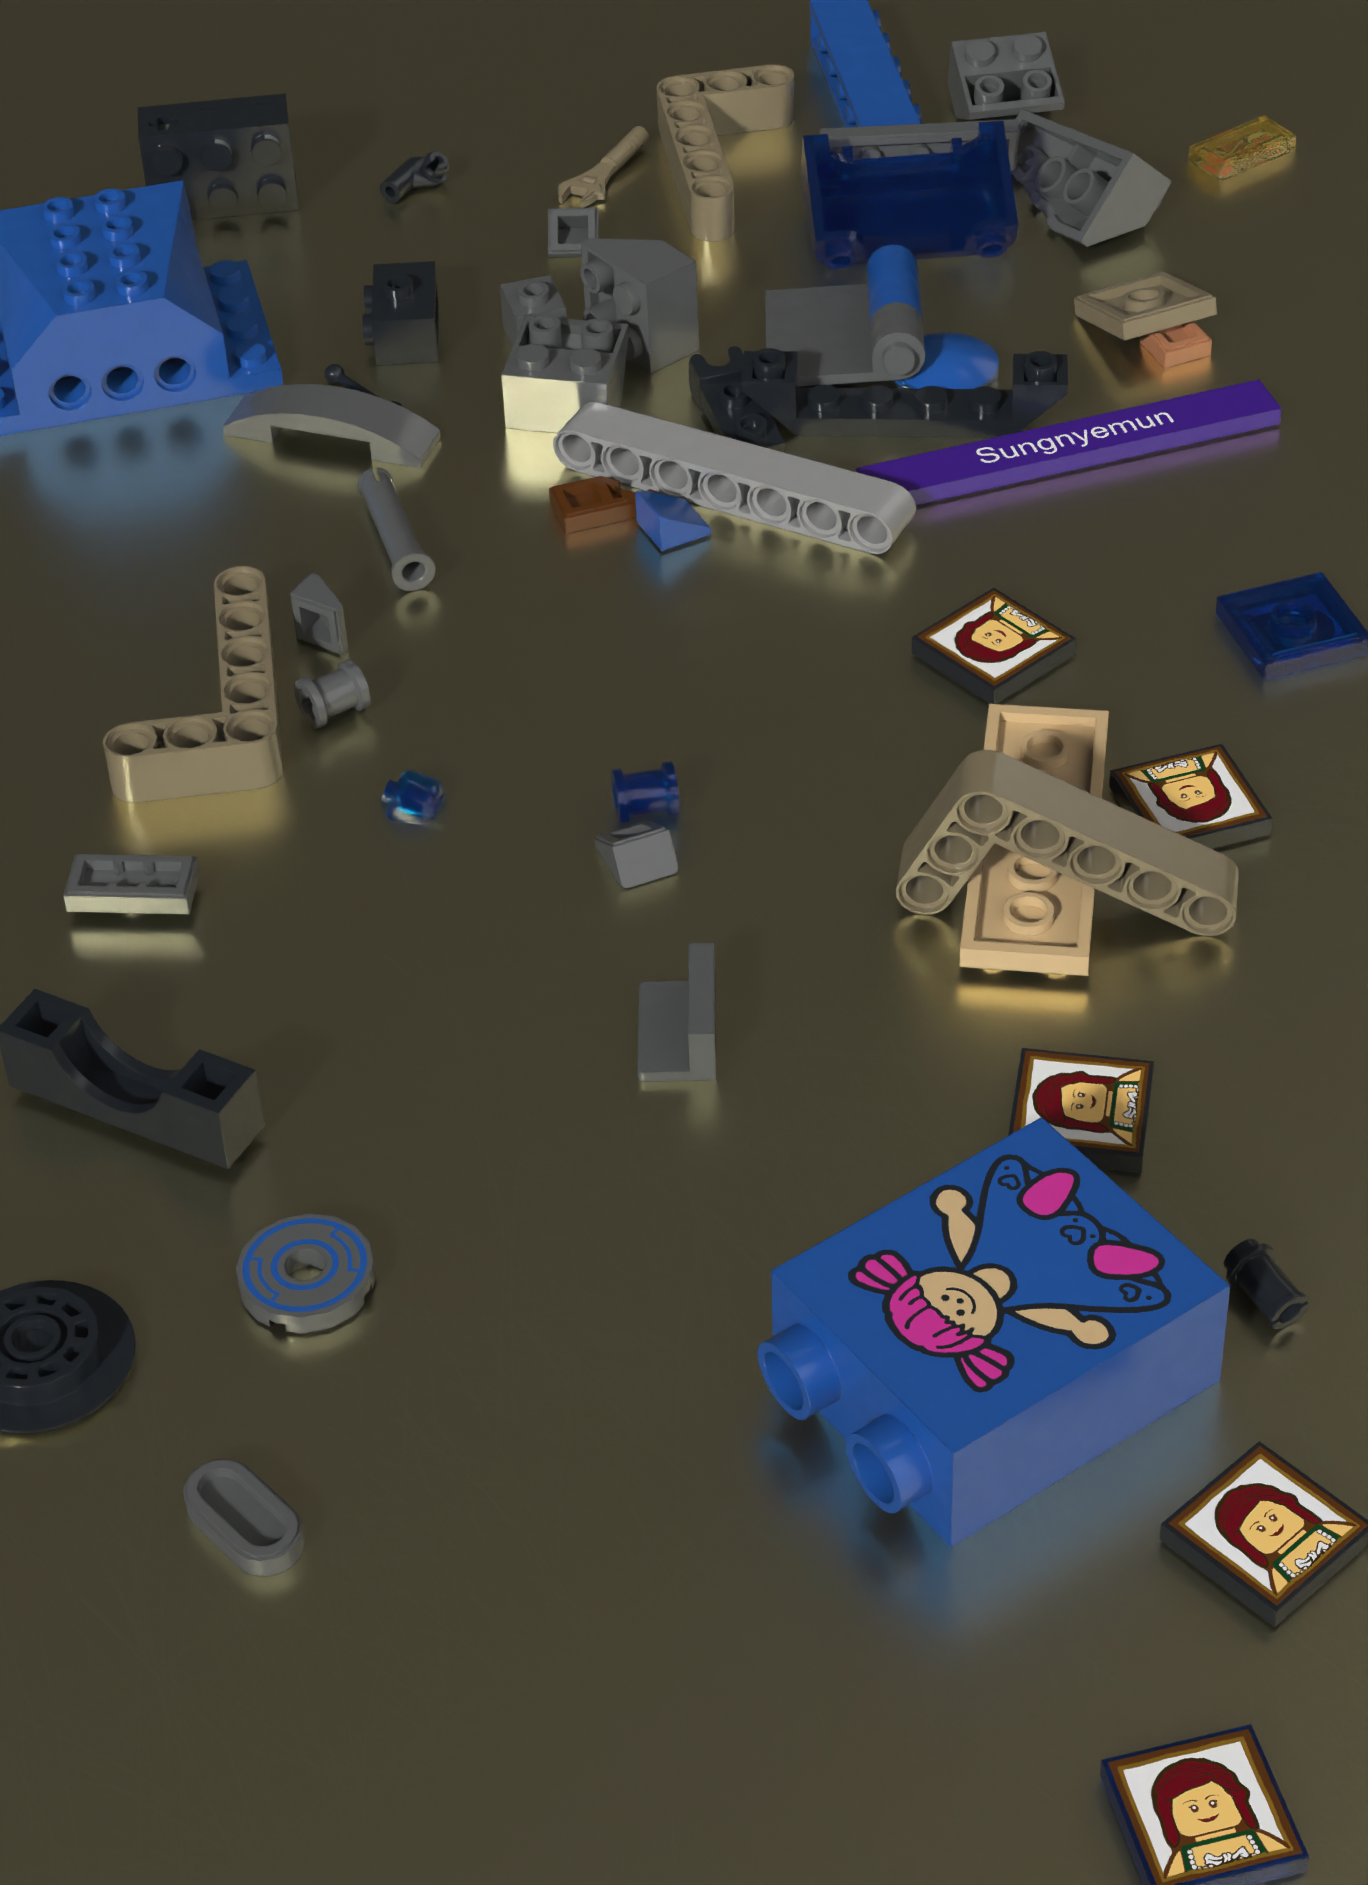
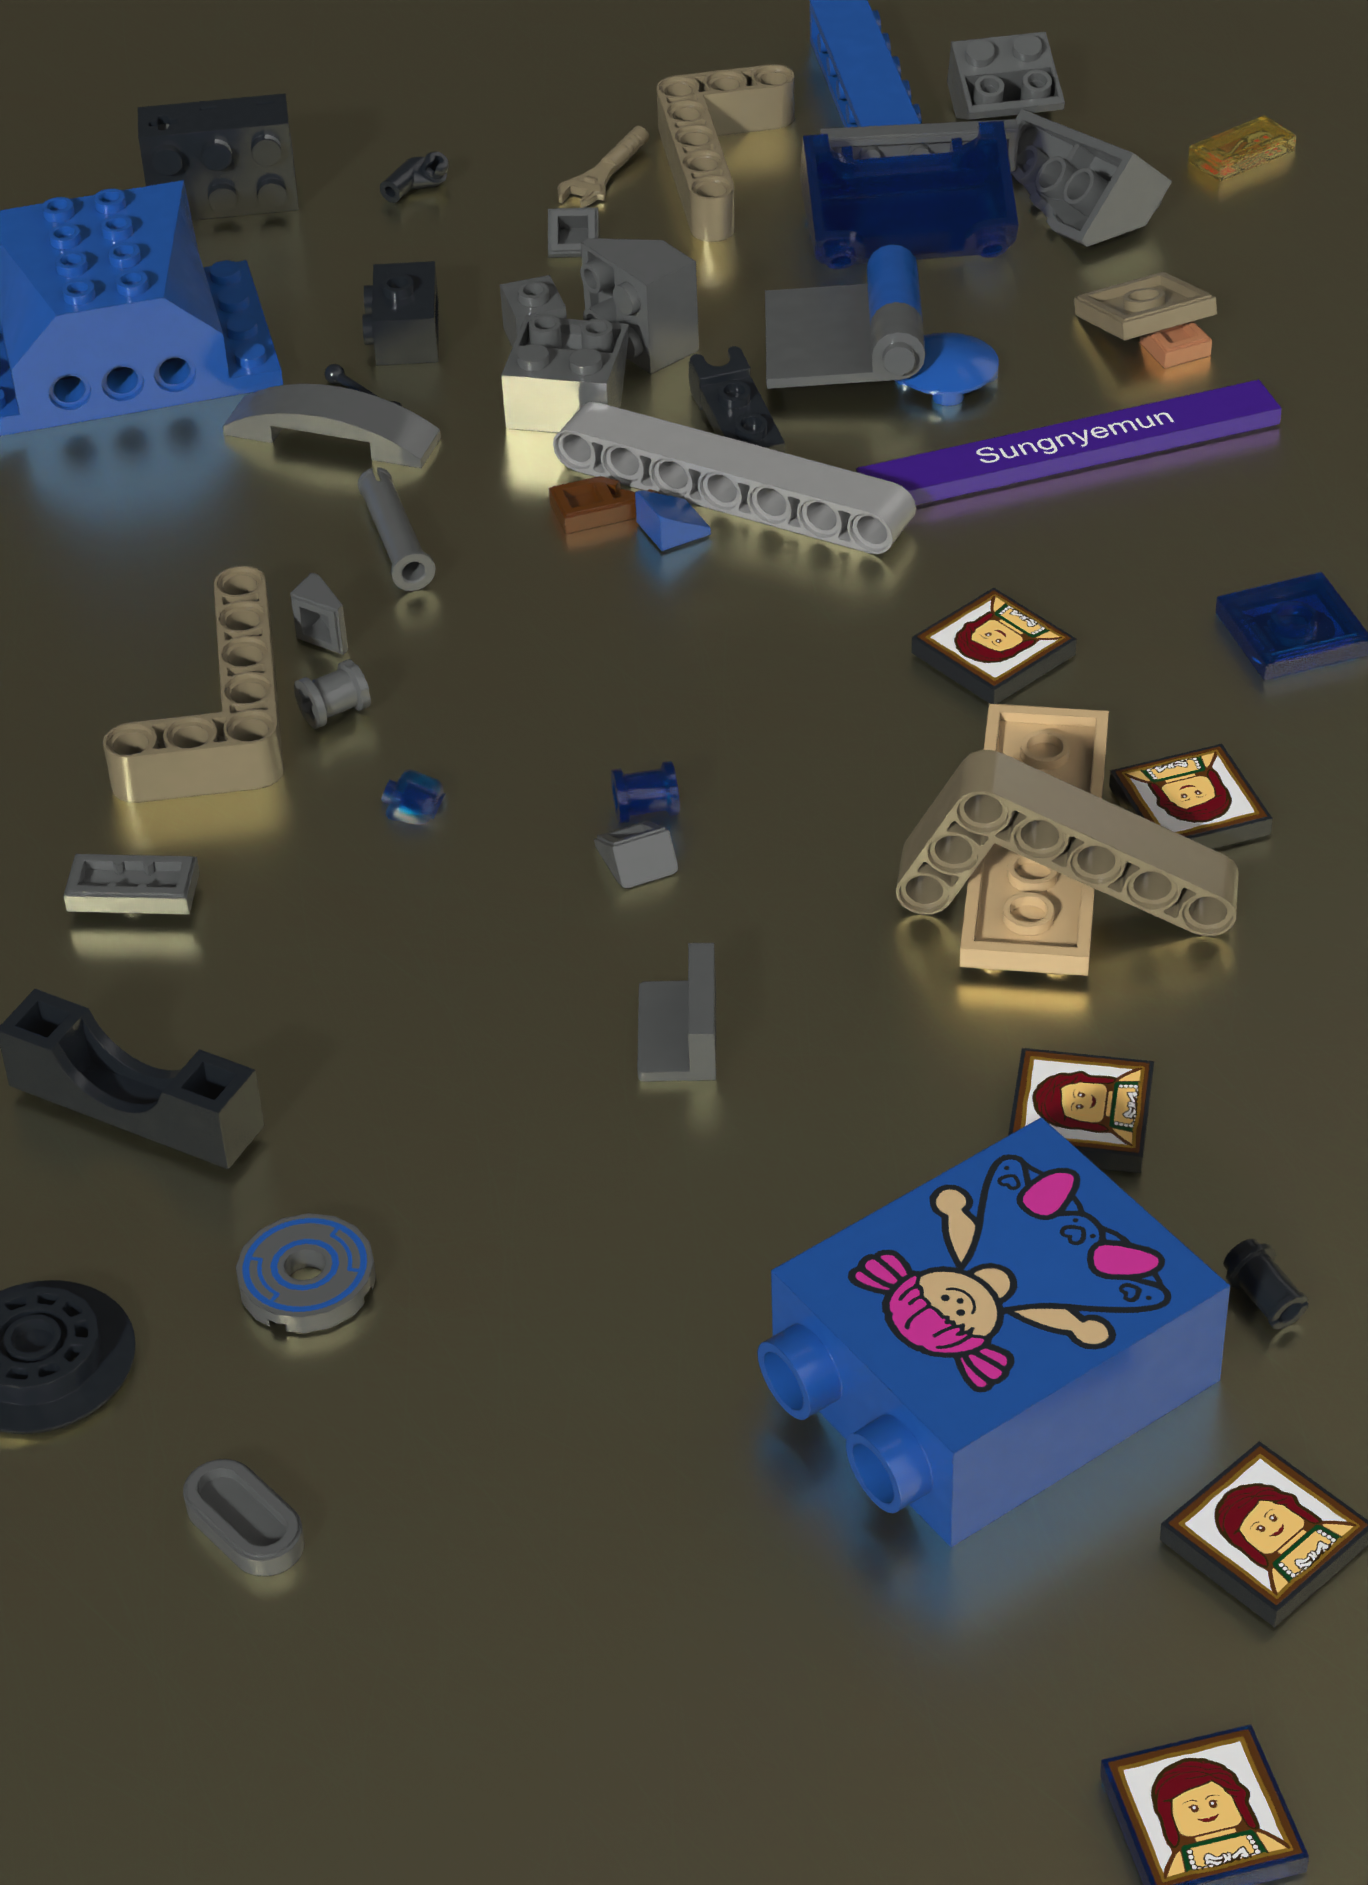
black slope [741,348,1068,438] -> none

